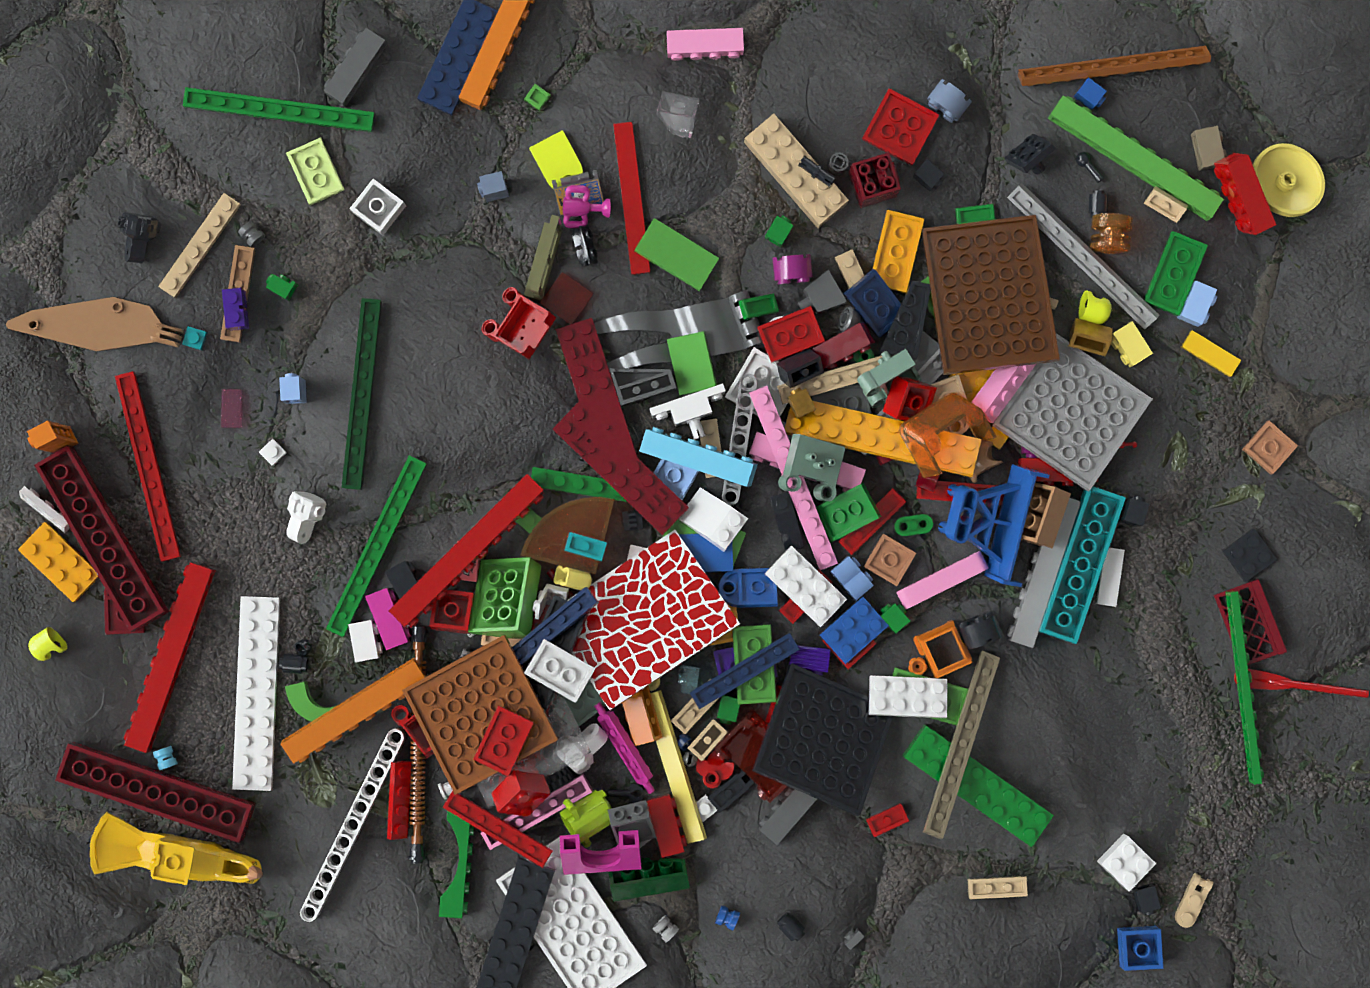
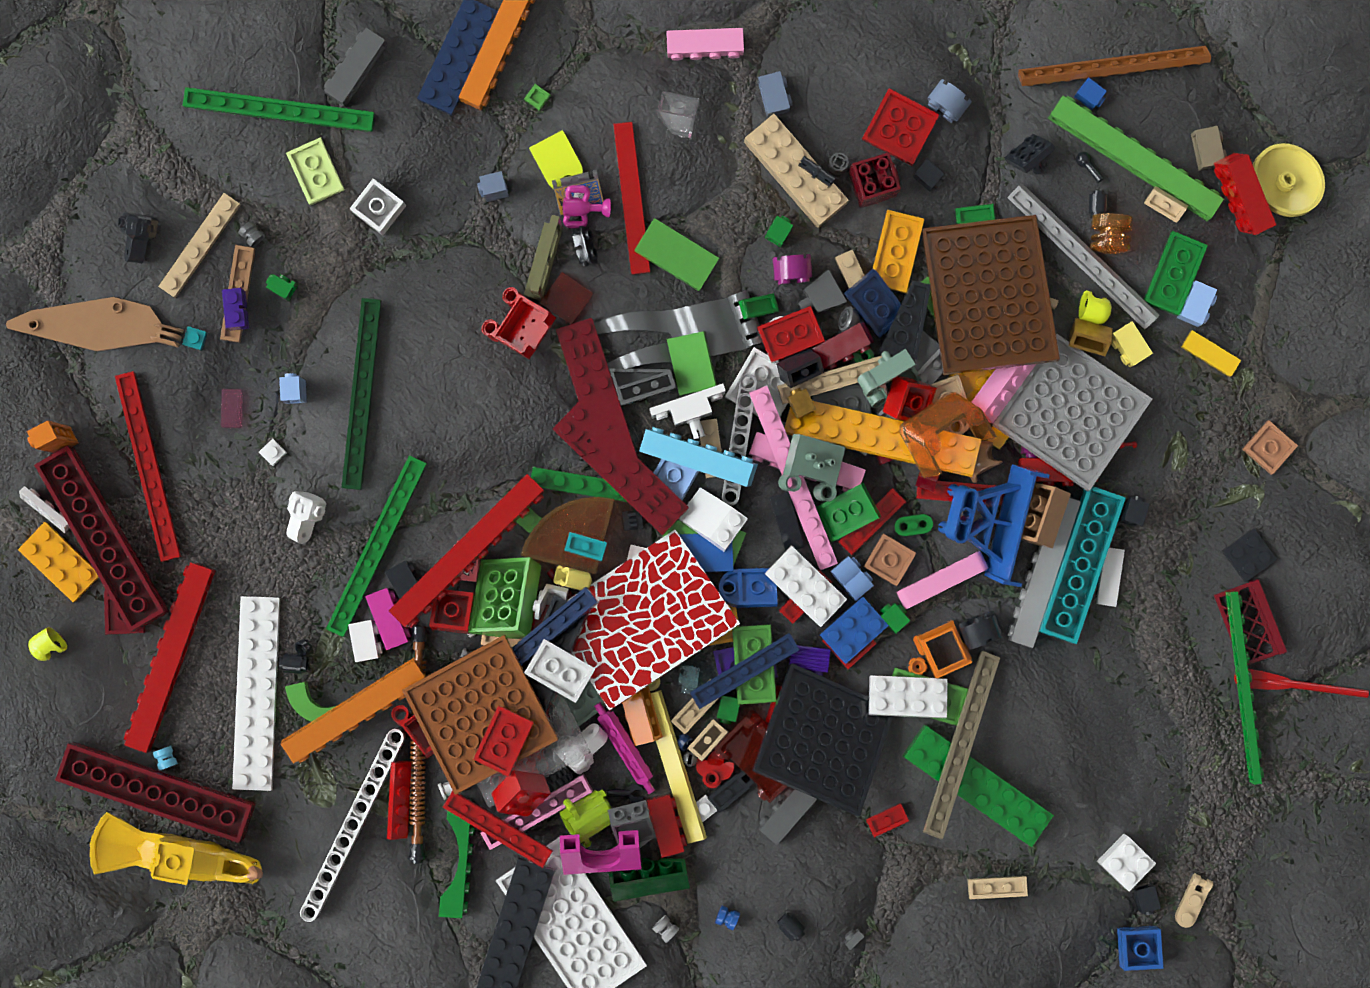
none -> sand blue brick [758,71,792,118]

